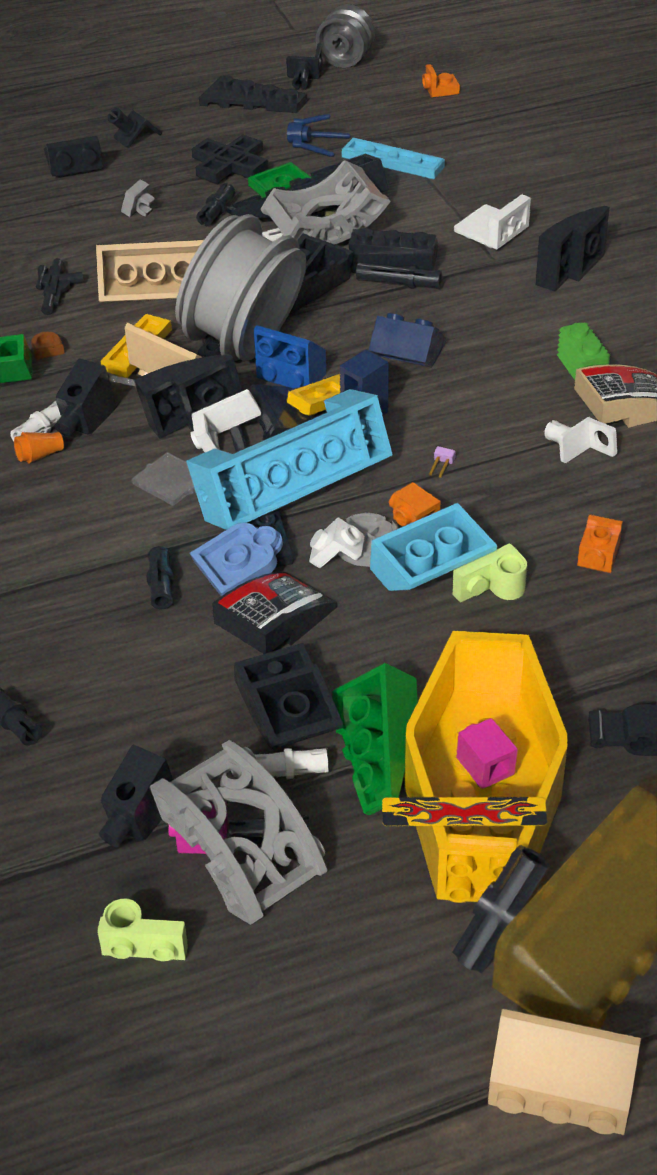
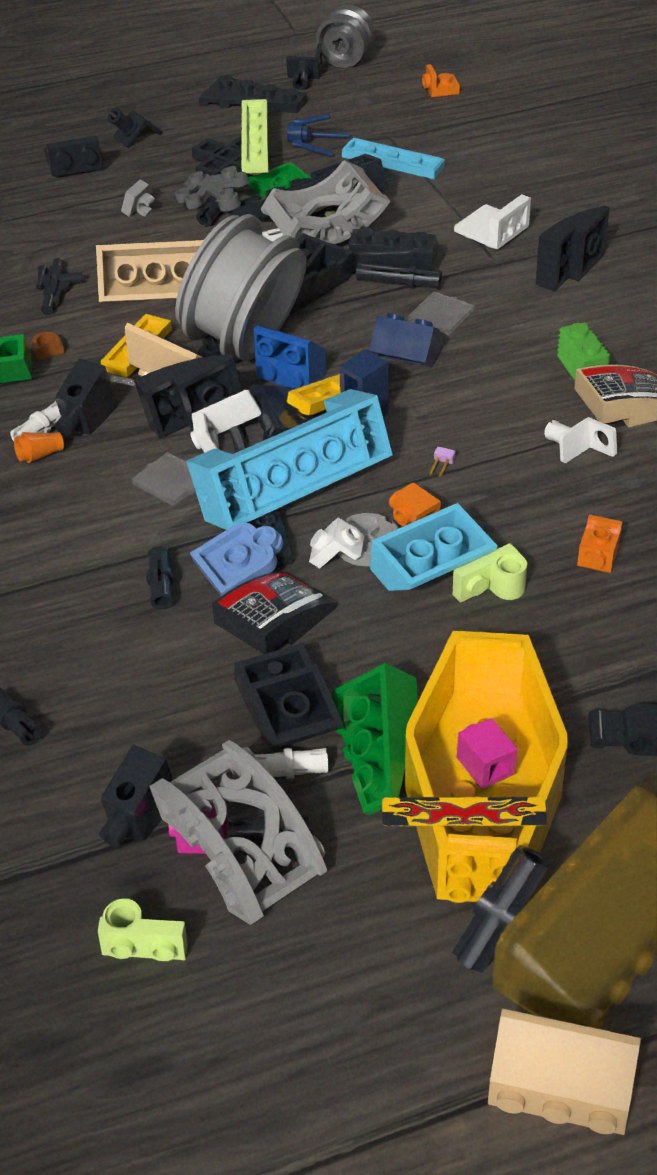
none -> dark grey plant [175,166,249,212]
none -> yellowish green plate [241,99,268,175]
none -> clear piece [408,292,475,335]

